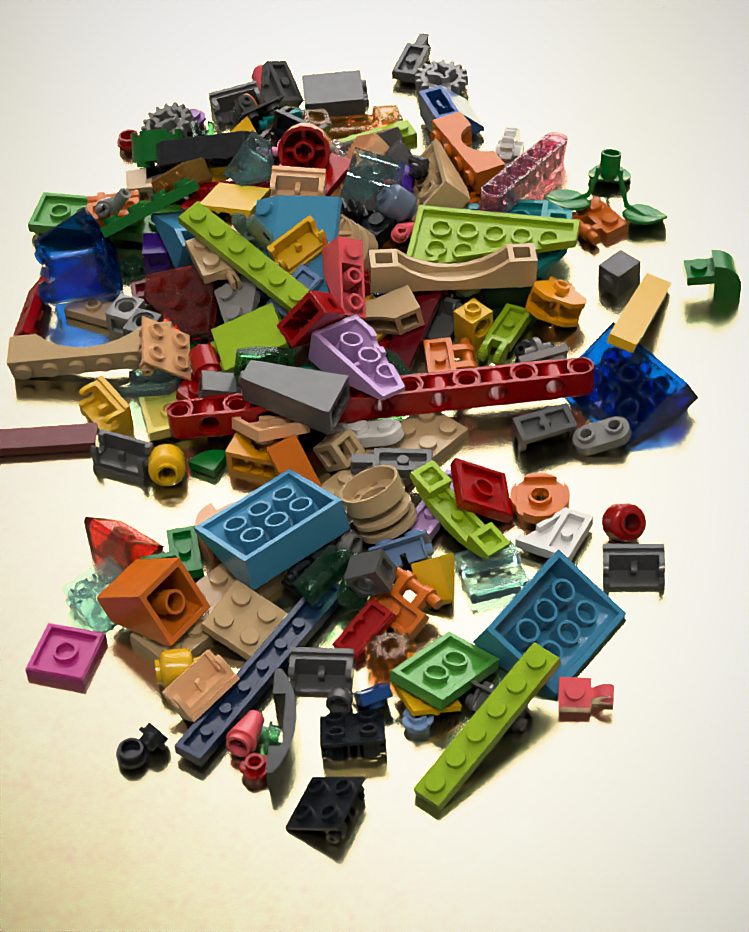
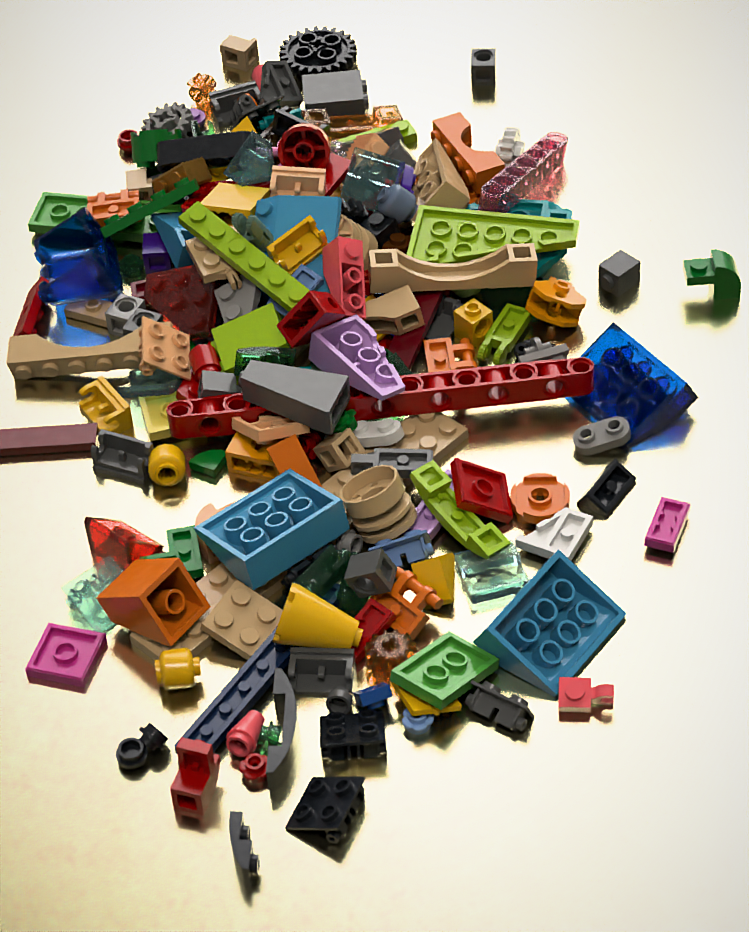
light grey arm [95,188,131,218] -> none
light nougat hinge [161,650,240,722] -> none
hinge [391,33,431,83] -> none
coral arm [391,222,415,244] -> none
black arm [408,154,430,180] -> none
lime plate [413,642,561,812] -> none
light grey gear [415,59,468,95] -> none
blue slope [419,85,485,135] -> none
dark grey hinge [511,403,578,452] -> none
green plant [543,148,668,225] -> none
orange plate [573,196,629,245] -> none
red head [601,502,647,542] -> none
dark grey hinge [602,543,666,590] -> none
yellow tile [606,273,672,353] -> none
none -> red brick [170,737,220,816]
none -> clear orange gear [187,72,217,104]
none -> tan brick [220,35,259,72]
none -> black slope [229,811,260,888]
none -> yellow cone [272,583,363,649]
none -> black gear [279,26,357,80]
none -> red plate [298,430,322,460]
none -> green plate [332,409,358,434]
none -> dark grey brick [471,48,496,86]
none -> black slope [576,458,637,517]
none -> dark pink plate [644,496,691,553]

